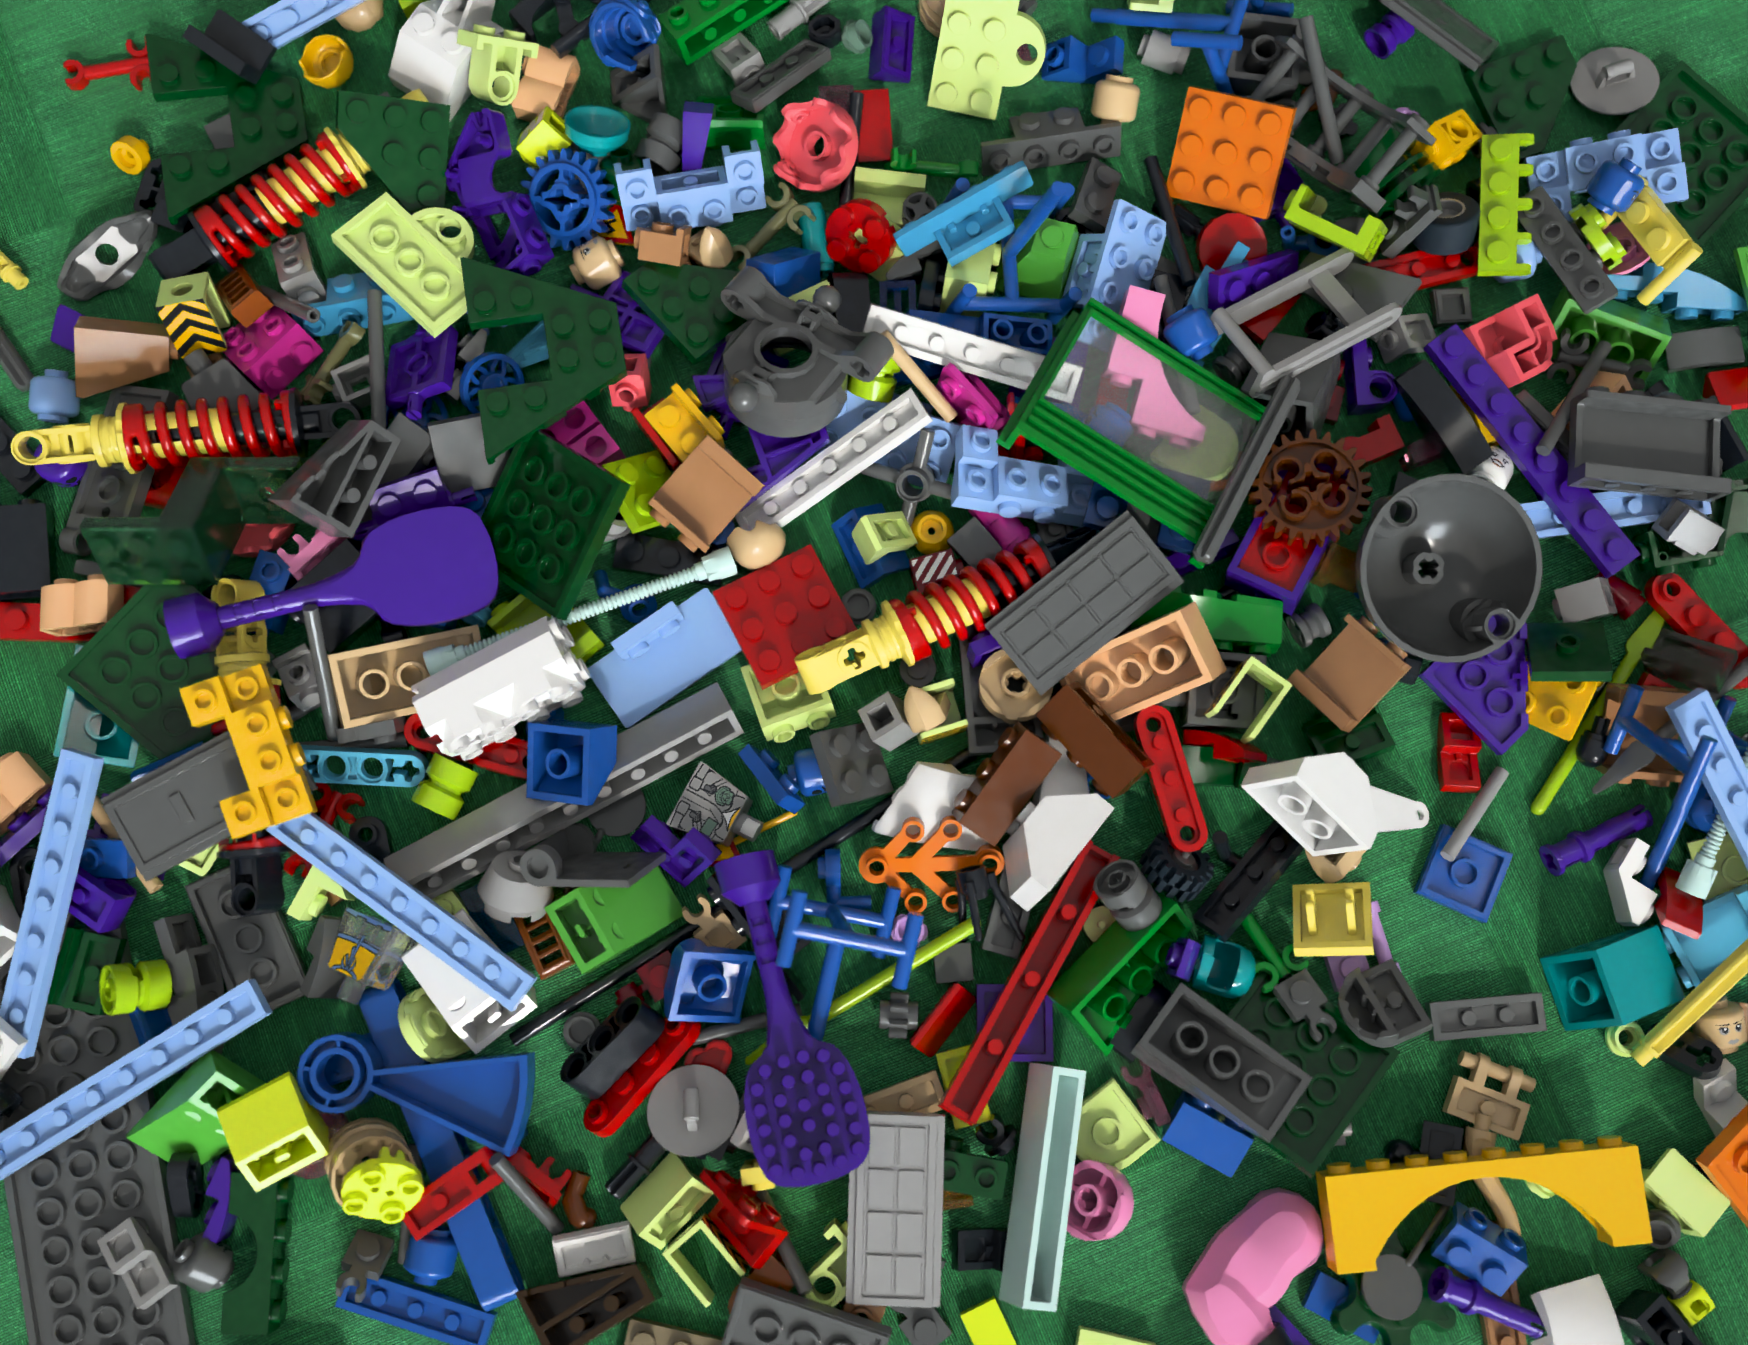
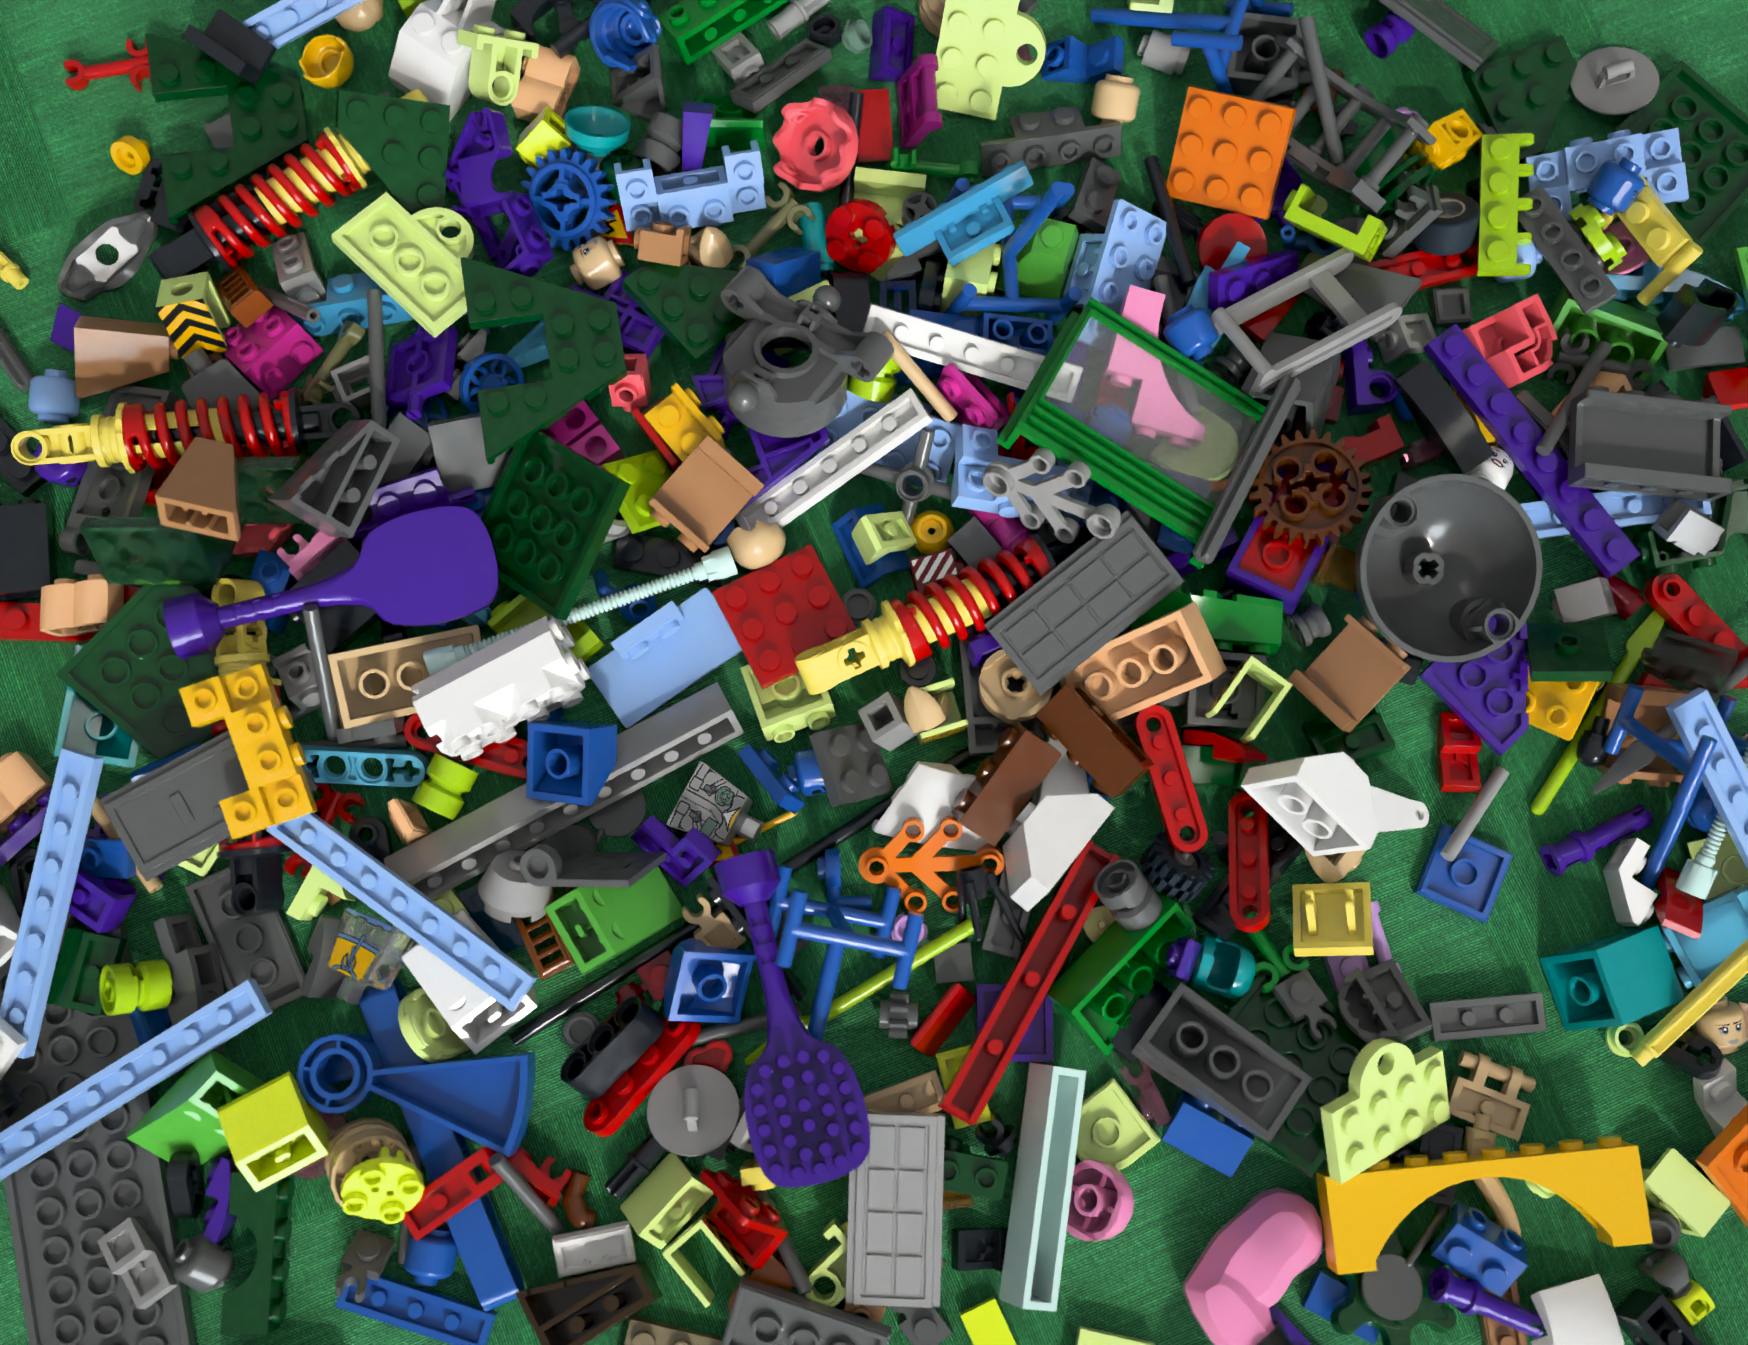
none -> medium nougat slope [155,437,241,542]
none -> light nougat slope [387,798,432,847]
none -> magenta plate [896,54,943,149]
none -> light grey plant [983,448,1121,543]
none -> red plate [1228,791,1270,933]
none -> yellowish green plate [1320,1038,1450,1184]
none -> black brick [1656,278,1739,348]

